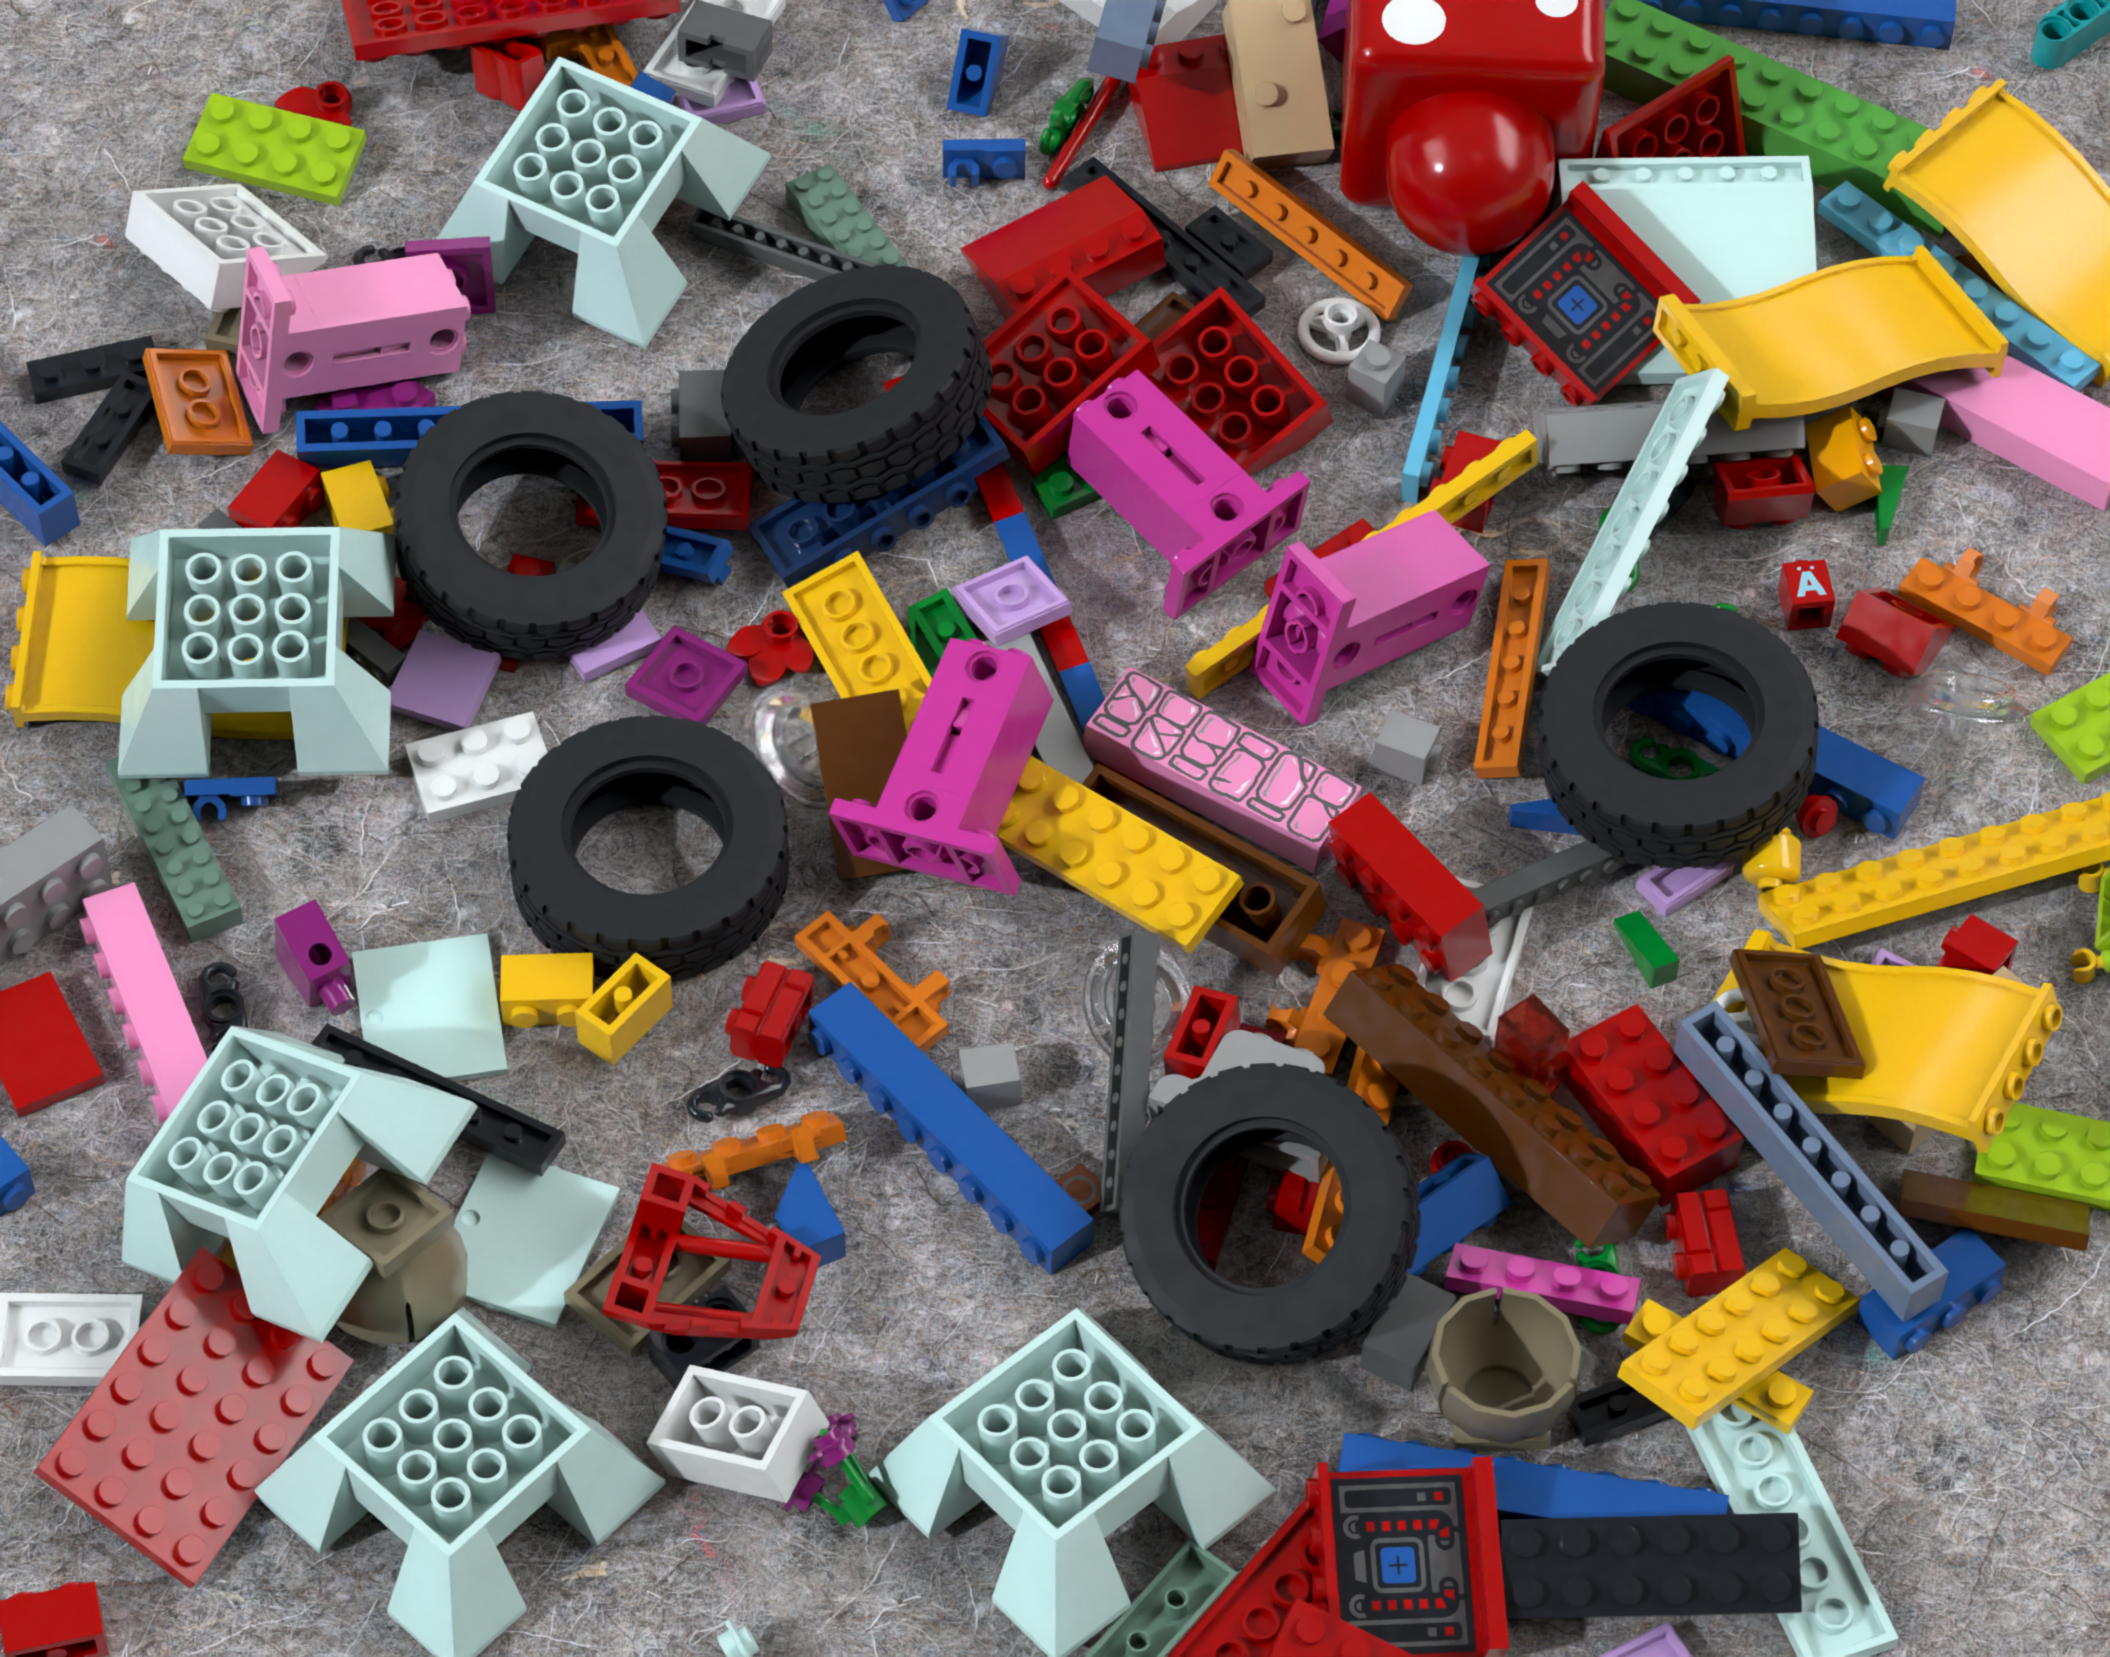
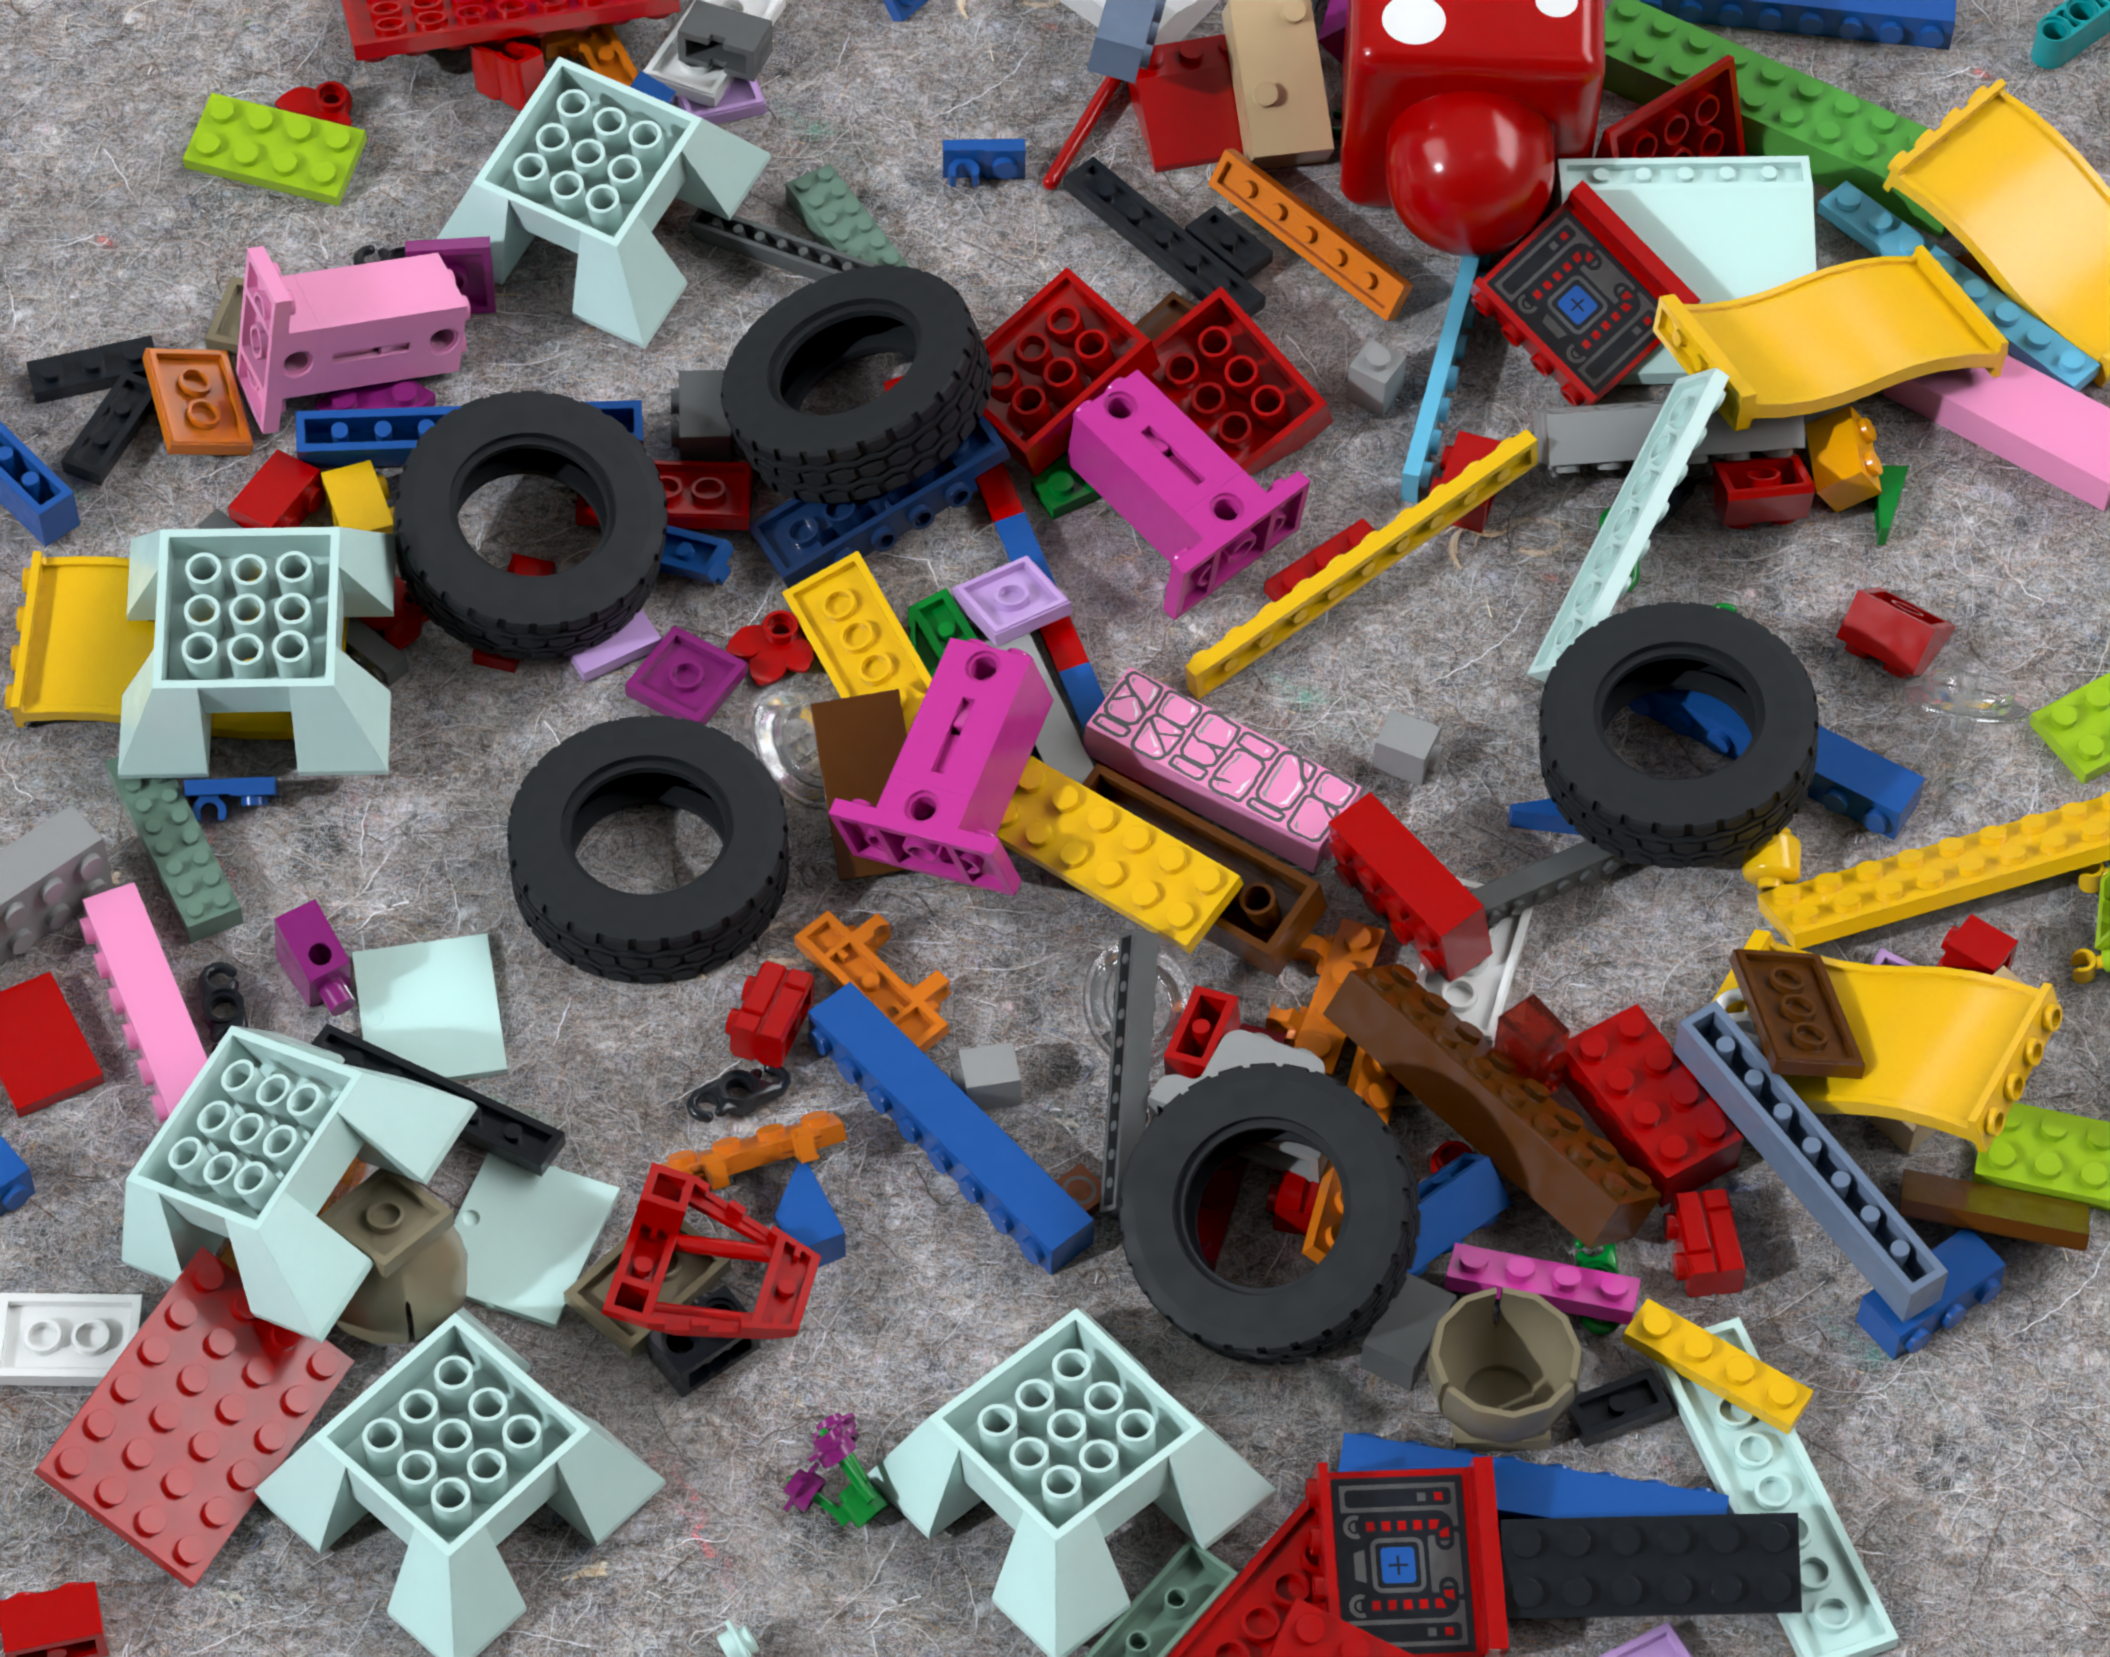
white slope [125,183,327,312] -> none
lavender tile [390,629,502,731] -> none
white plate [404,711,548,824] -> none
yellow brick [500,953,595,1028] -> none
yellow brick [575,952,673,1066] -> none
white brick [646,1365,830,1503] -> none
blue slope [947,27,1010,117] -> none
red slope [960,175,1166,321] -> none
green piece [1039,77,1094,155] -> none
dark pink brick [1249,509,1490,727] -> none
white piece [1297,297,1381,365] -> none
orange plate [1474,558,1551,779] -> none
green piece [1613,910,1680,989] -> none
yellow plate [1617,1247,1860,1431] -> none
green piece [1629,737,1720,780] -> none
lavender tile [1636,861,1734,918] -> none
red brick [1777,559,1835,631] -> none
red plate [1795,794,1838,838] -> none
light grey brick [1877,387,1945,457] -> none
orange hinge [1898,547,2073,676] -> none

